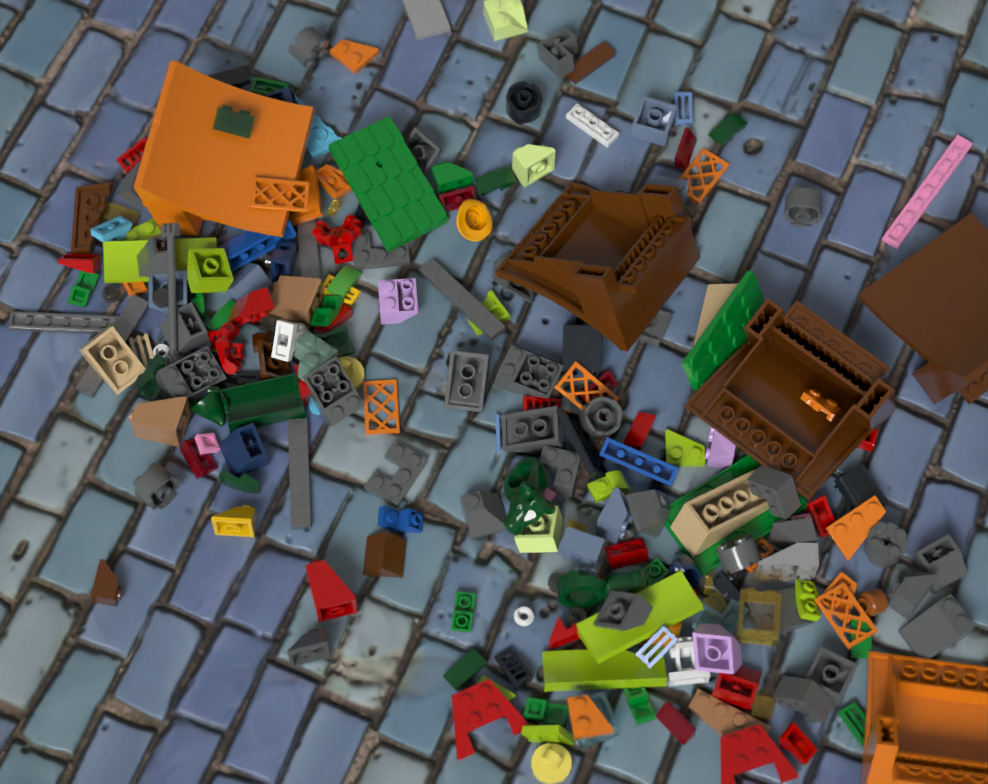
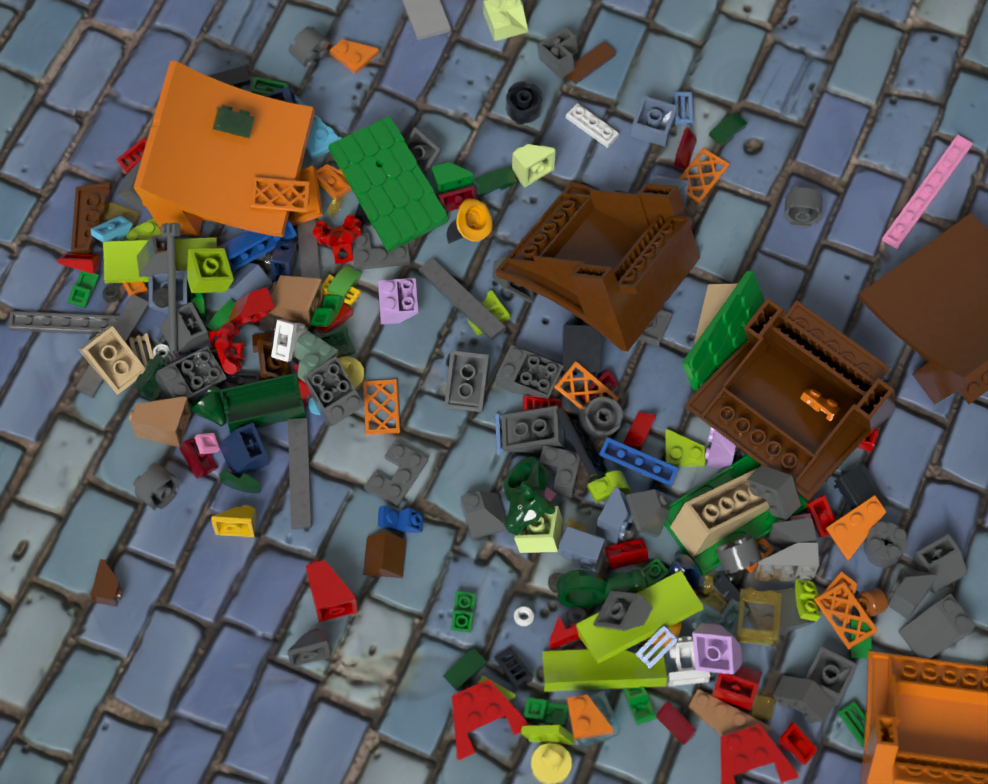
none -> black tile [447,220,464,244]

